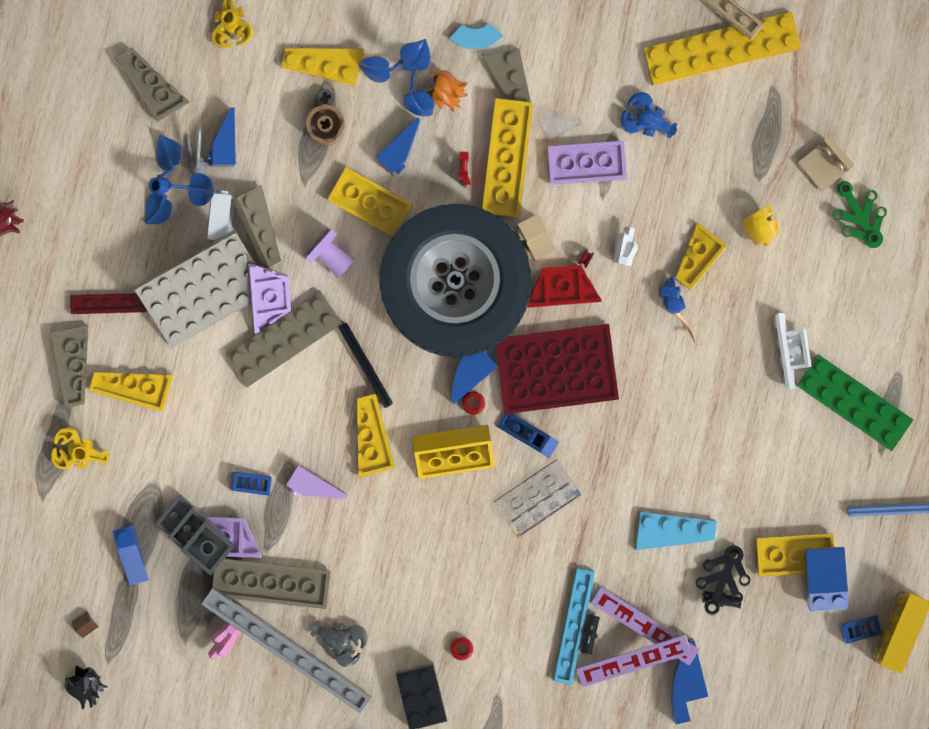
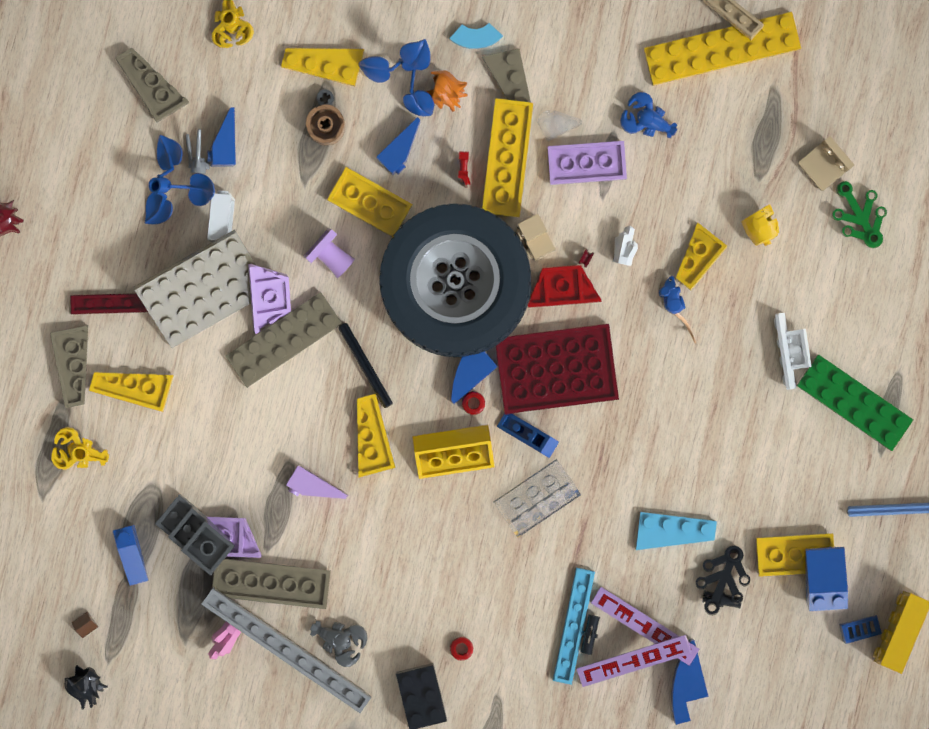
blue slope [230,472,272,496] -> none
dark tan wing [232,185,281,268] -> none

